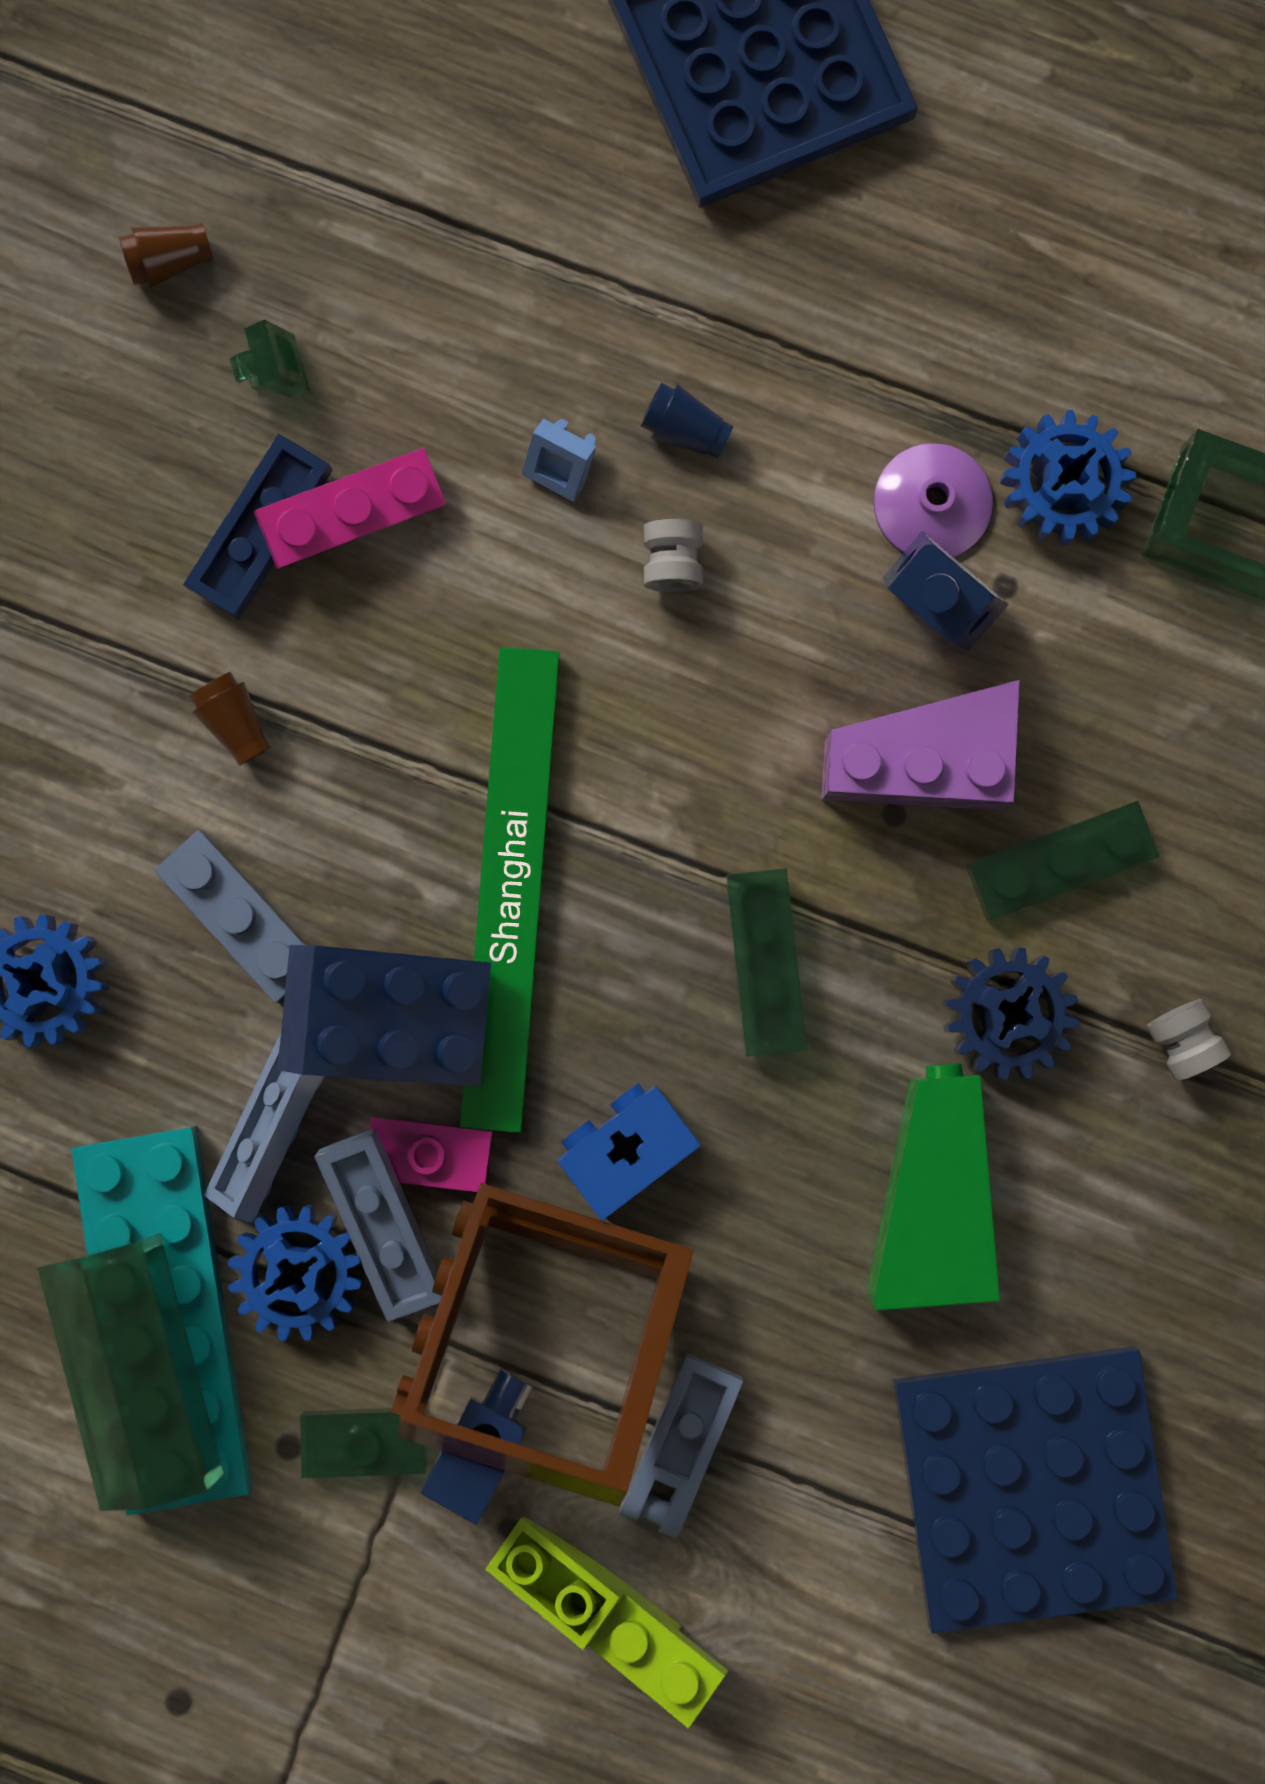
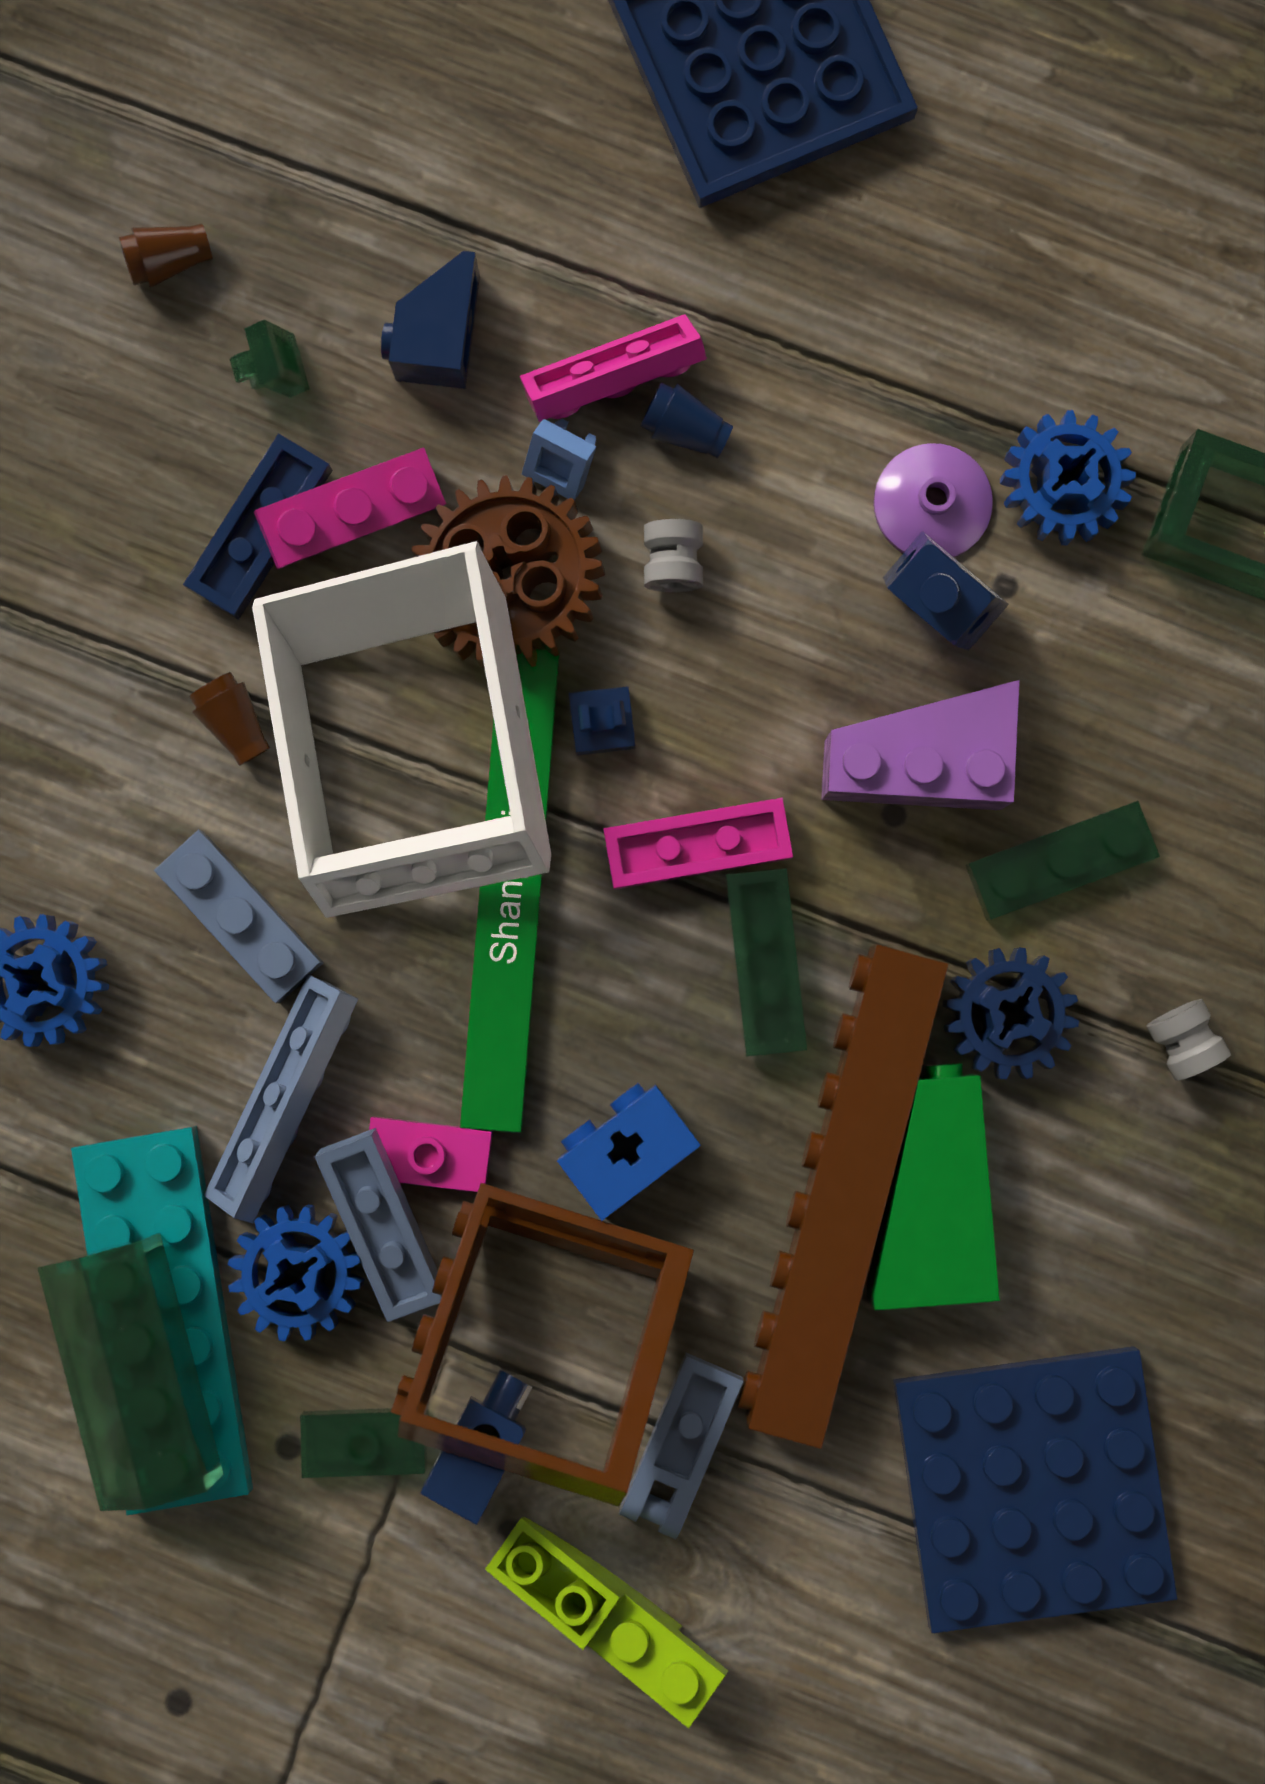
dark blue brick [278,945,491,1086] -> none
none -> white window [252,541,551,918]
none -> dark blue slope [381,251,480,389]
none -> reddish brown gear [411,475,605,668]
none -> dark pink plate [520,314,707,422]
none -> dark blue tile [569,686,636,756]
none -> dark pink plate [603,798,793,890]
none -> reddish brown brick [738,944,949,1449]

